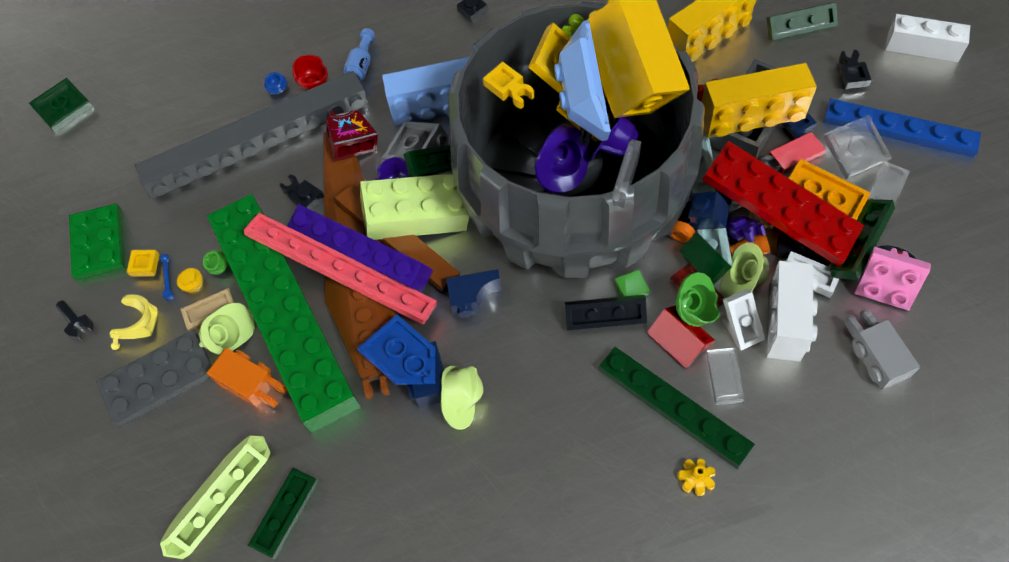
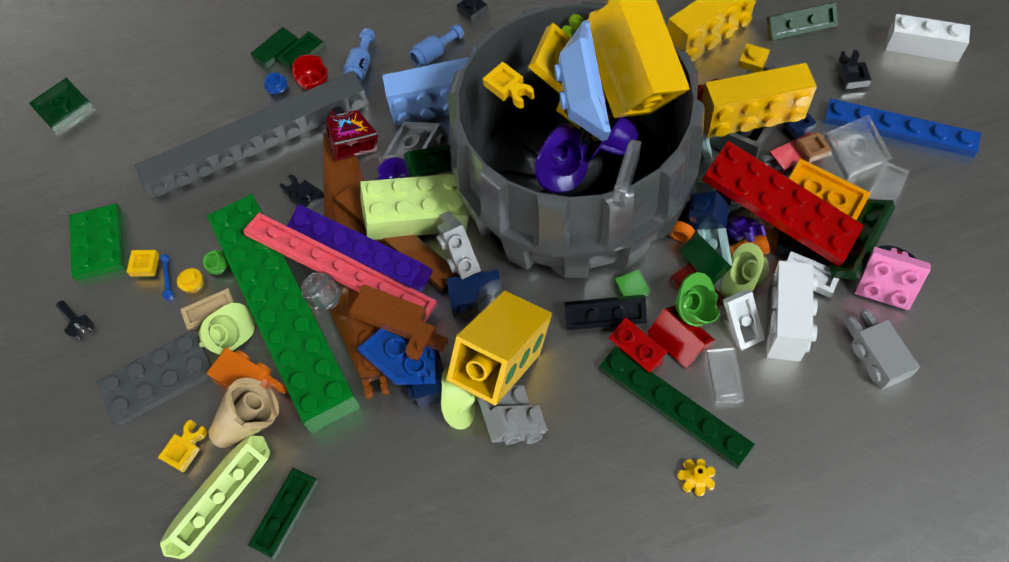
light yellow helmet [109,294,159,350] -> none
none -> yellow plate [158,419,208,473]
none -> tan cone [208,377,279,448]
none -> dark green tile [250,27,298,69]
none -> dark green tile [276,31,325,73]
none -> clear head [301,272,341,311]
none -> dark orange piece [349,284,449,361]
none -> medium blue piece [409,24,464,67]
none -> light grey plate [436,211,481,279]
none -> yellow brick [446,290,552,406]
none -> light grey plate [477,385,548,445]
none -> red hinge [609,318,668,373]
none -> yellow plate [737,43,770,72]
none -> medium nougat tile [795,131,832,163]

